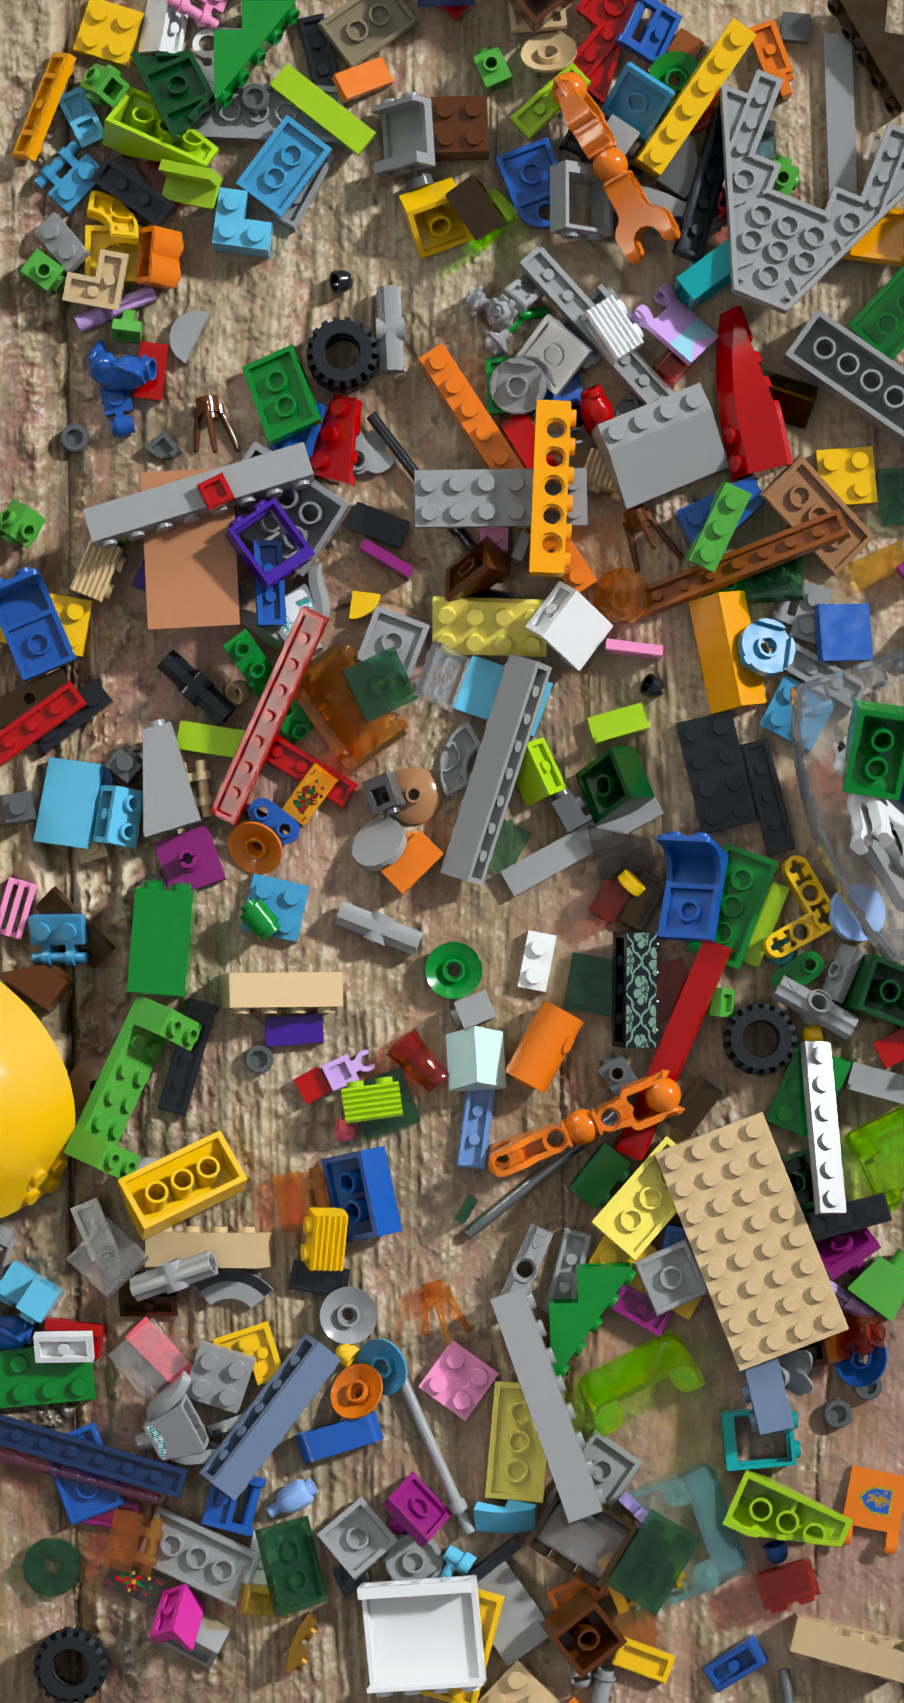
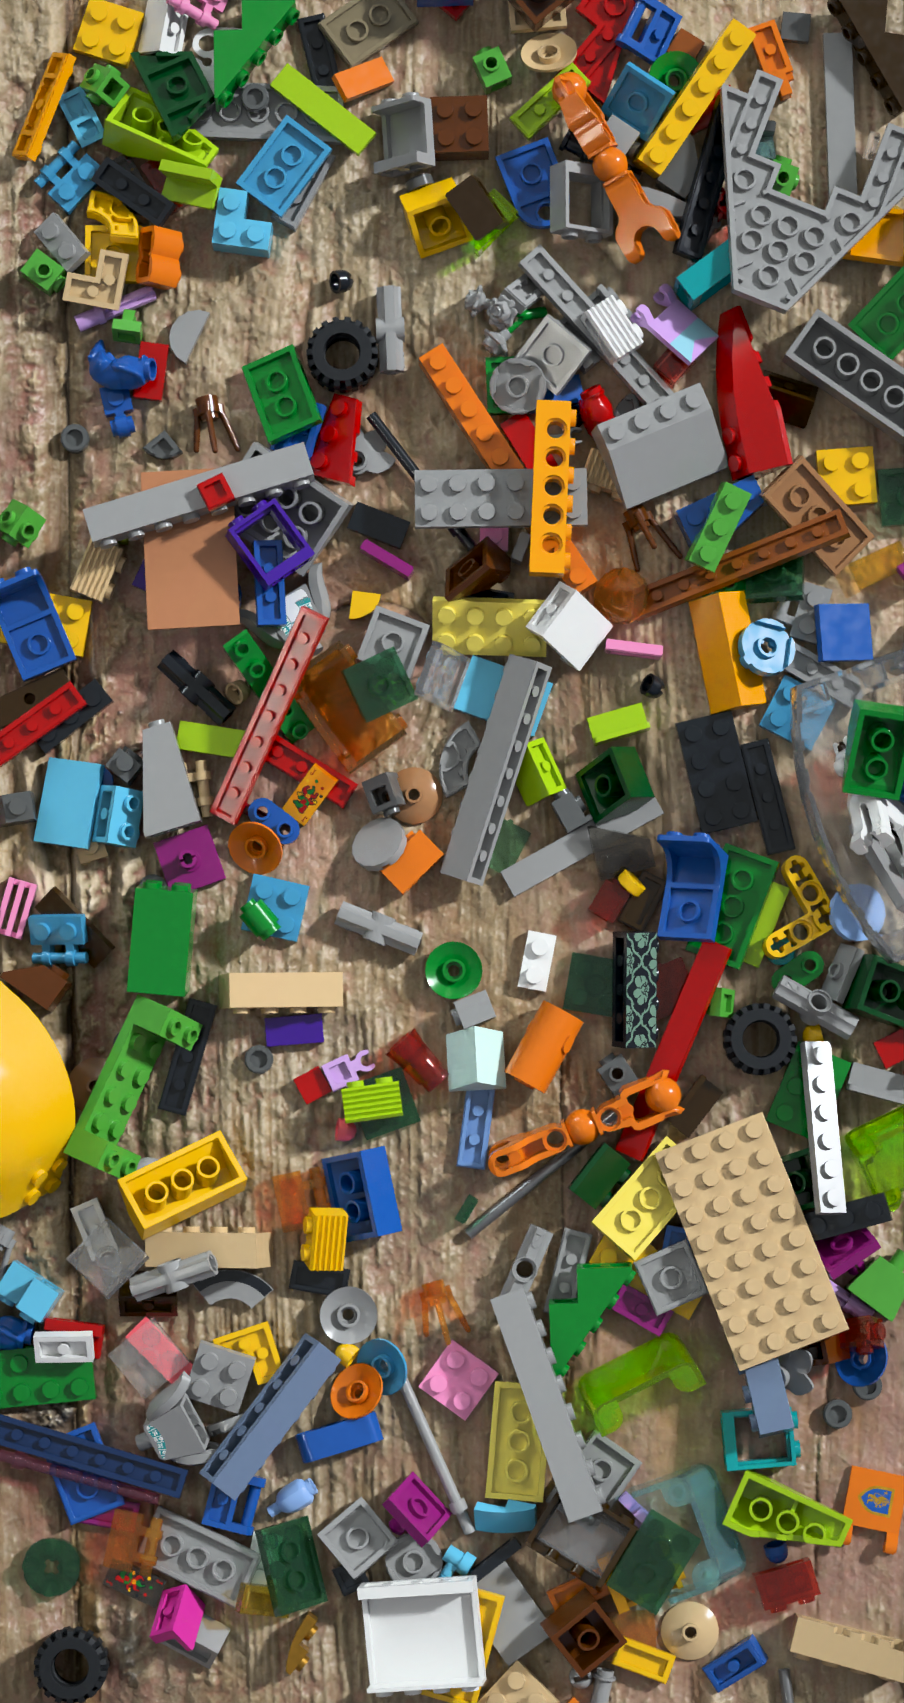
none -> tan dish [661,1601,719,1660]

